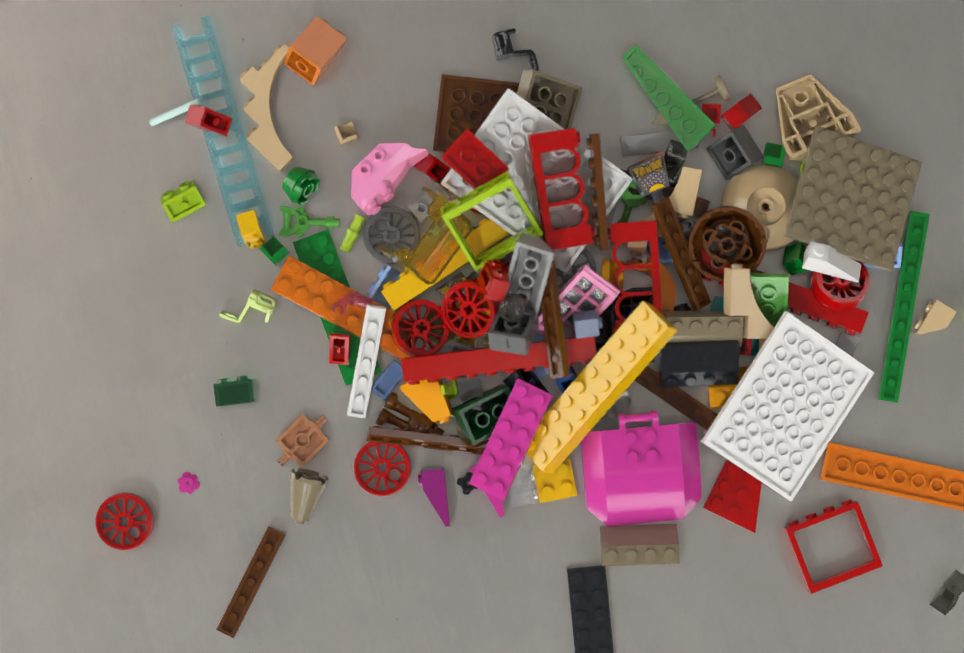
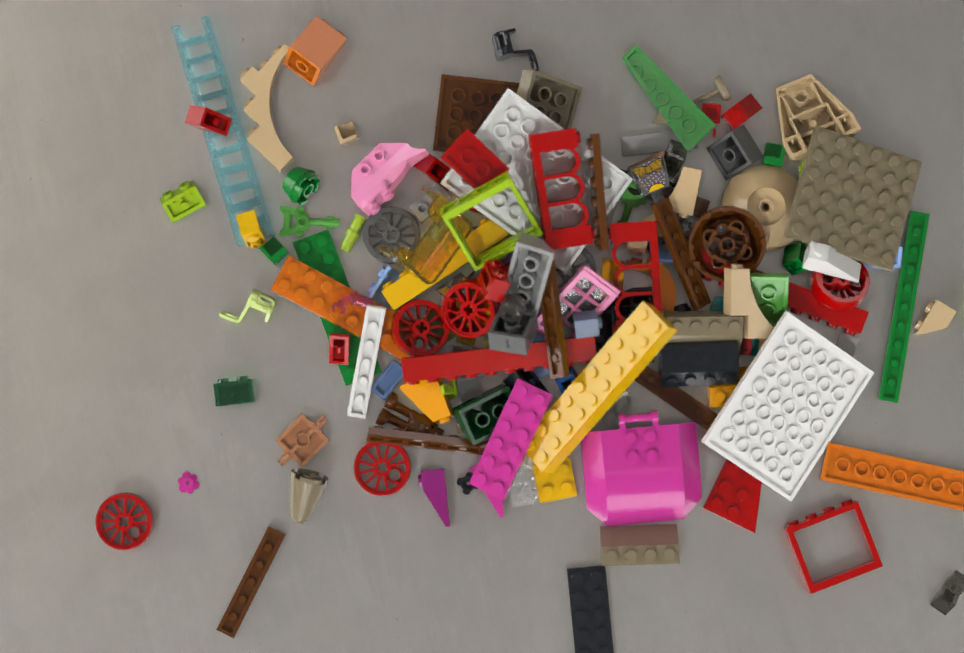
light aqua bar [149,98,202,126] -> none

